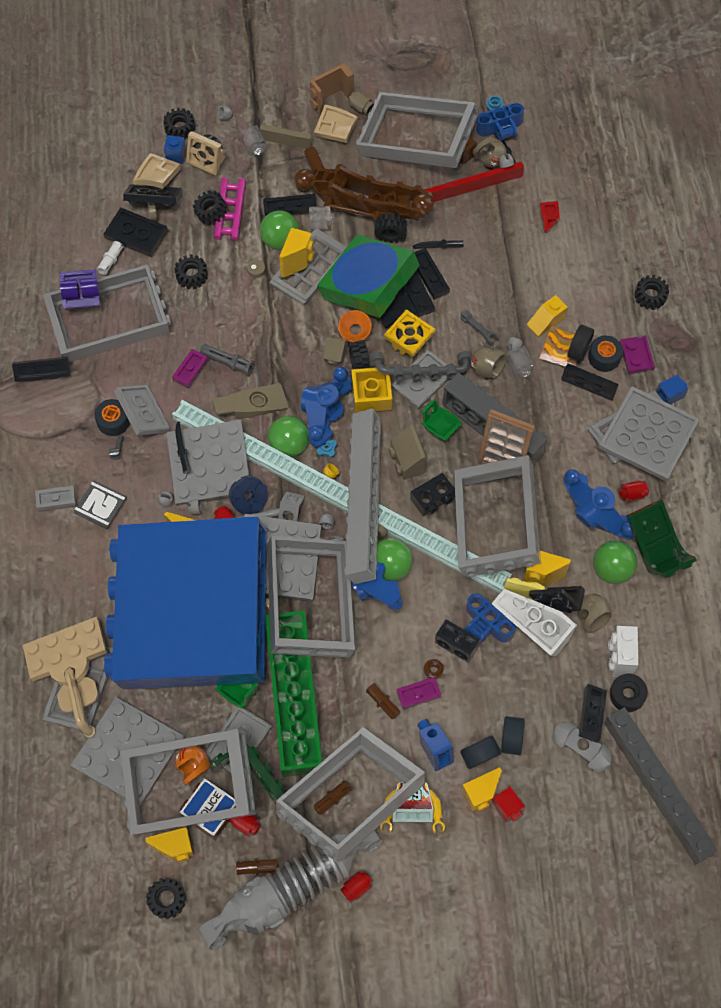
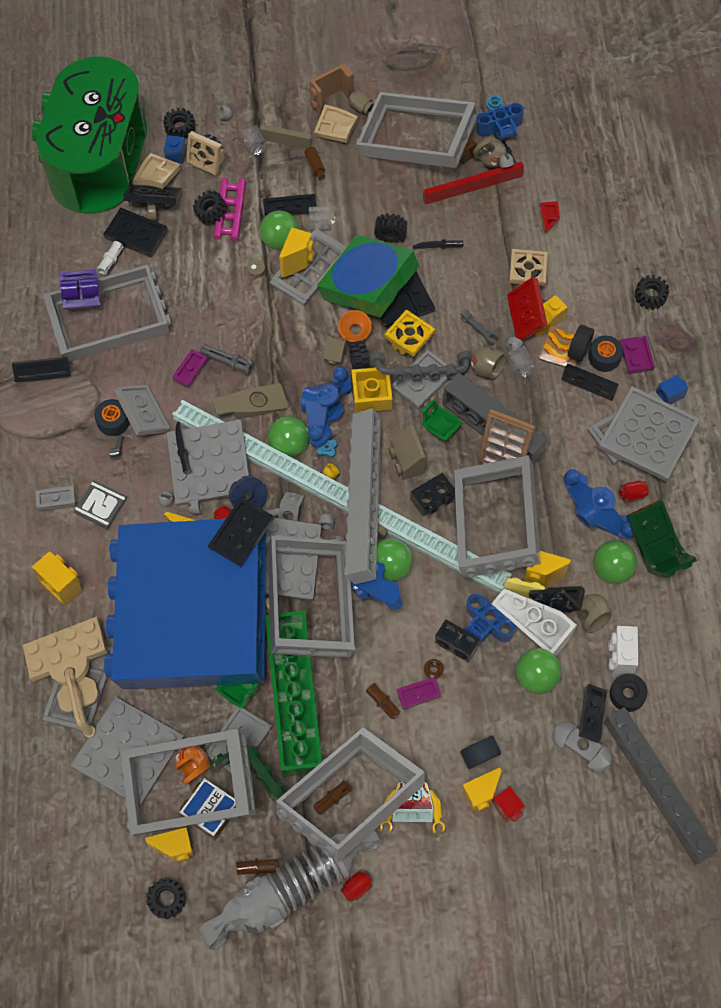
black tyre [174,254,208,289] -> none
red brick [229,815,261,837] -> none
reddish brown piece [294,164,434,222] -> none
black plate [414,247,450,299] -> none
blue torso [417,719,454,771] -> none
black wheel [501,716,525,755] -> none
none -> green brick [32,57,147,214]
none -> yellow brick [32,551,82,606]
none -> black tile [207,497,274,568]
none -> red plate [507,277,548,342]
none -> tan piece [509,249,548,286]
none -> bright green piece [516,648,561,694]

